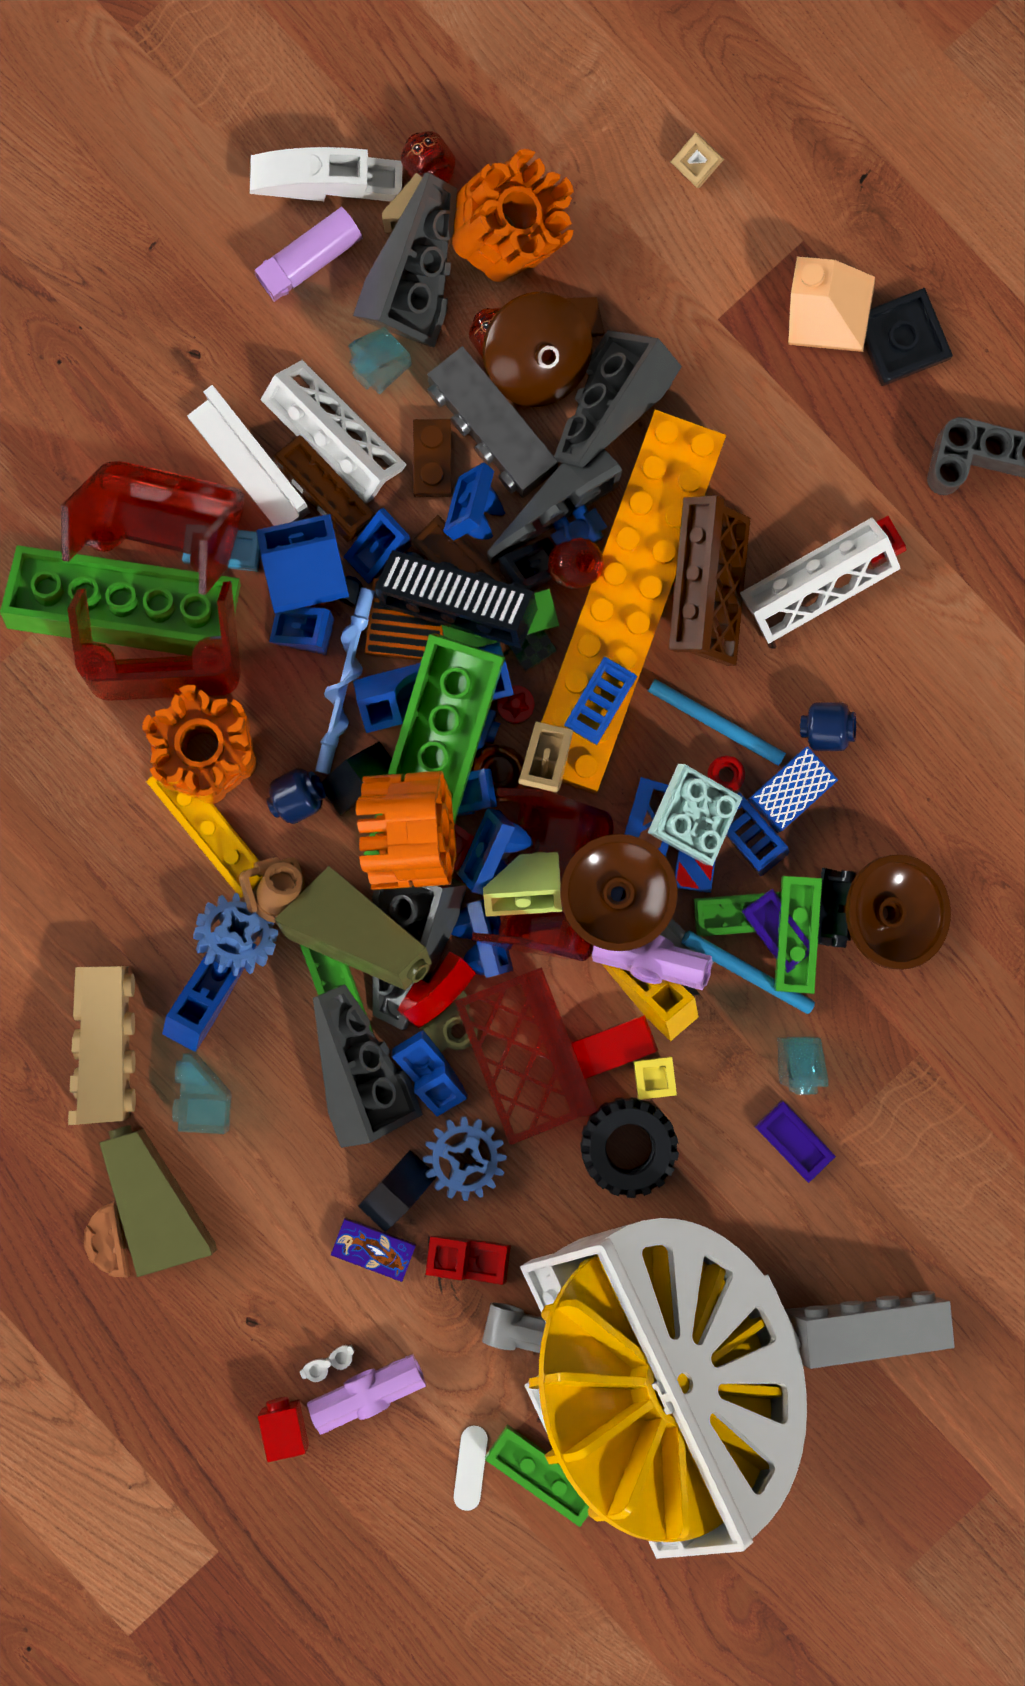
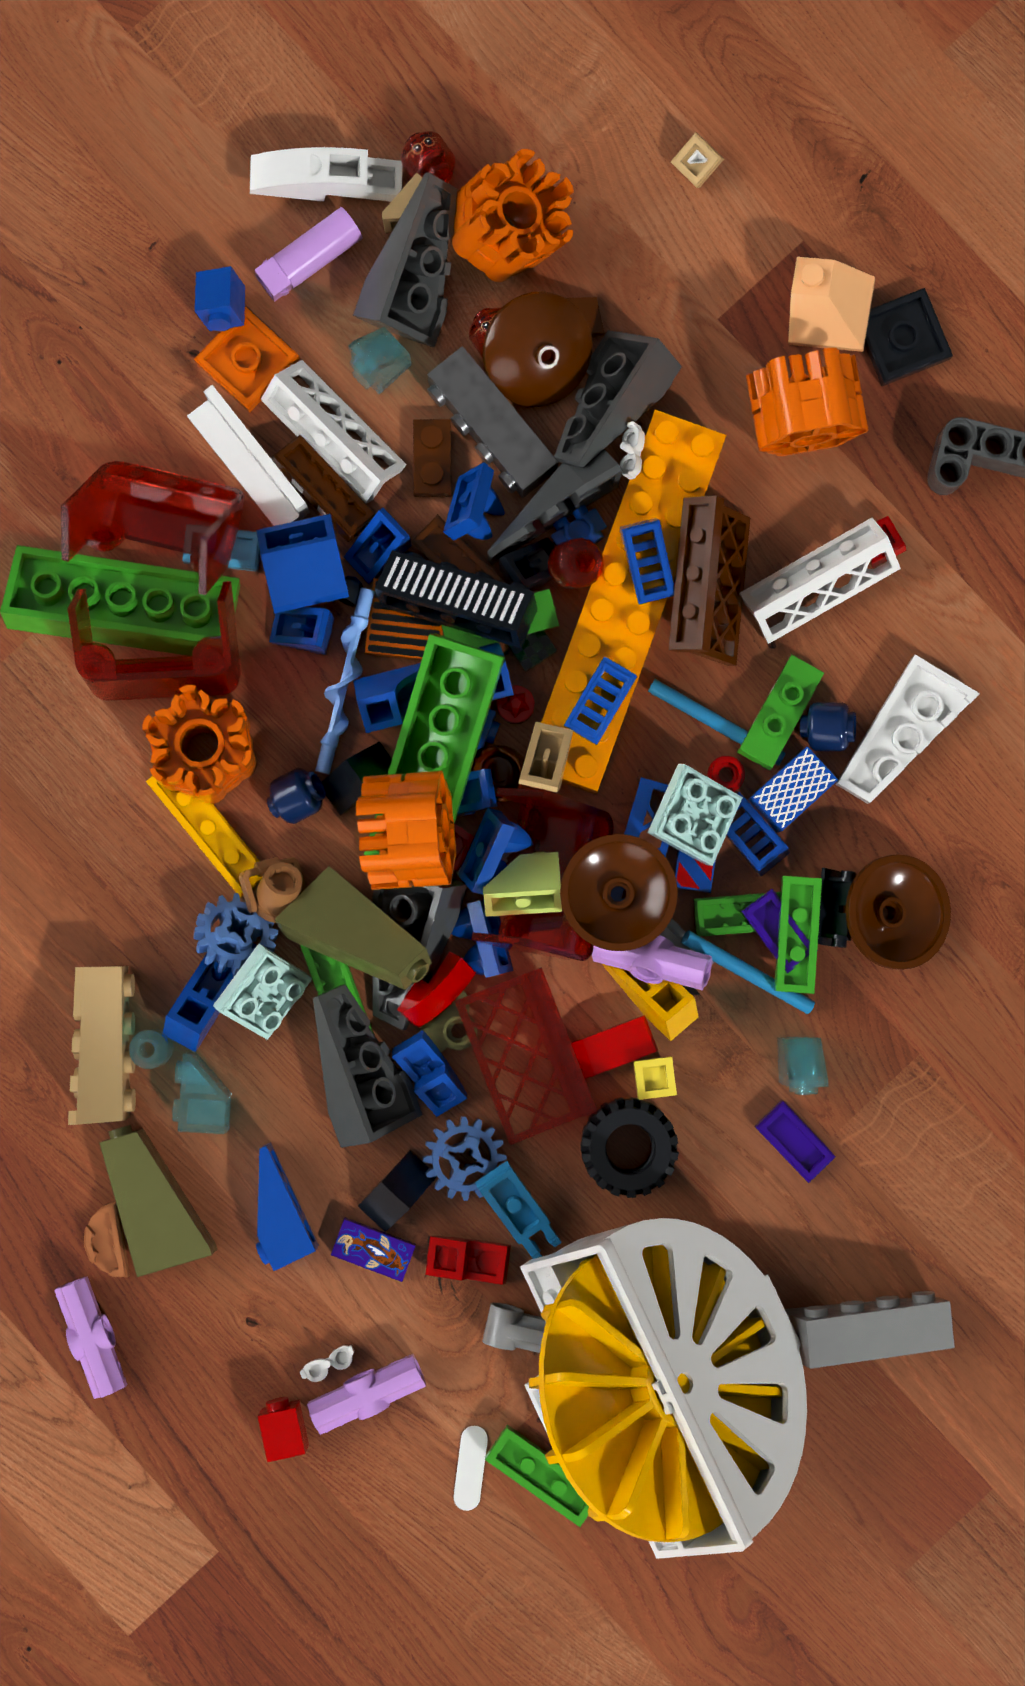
none -> lavender piece [54,1276,127,1399]
none -> clear light blue brick [129,1029,174,1069]
none -> orange tile [194,306,300,413]
none -> blue brick [195,266,245,331]
none -> light aqua tile [213,944,312,1040]
none -> blue slope [256,1142,319,1271]
none -> dark azure hinge [475,1161,562,1259]
none -> blue slope [619,518,675,604]
none -> white piece [620,421,645,480]
none -> bright green plate [737,655,824,771]
none -> orange piece [746,348,868,456]
none -> white wing [835,655,980,804]

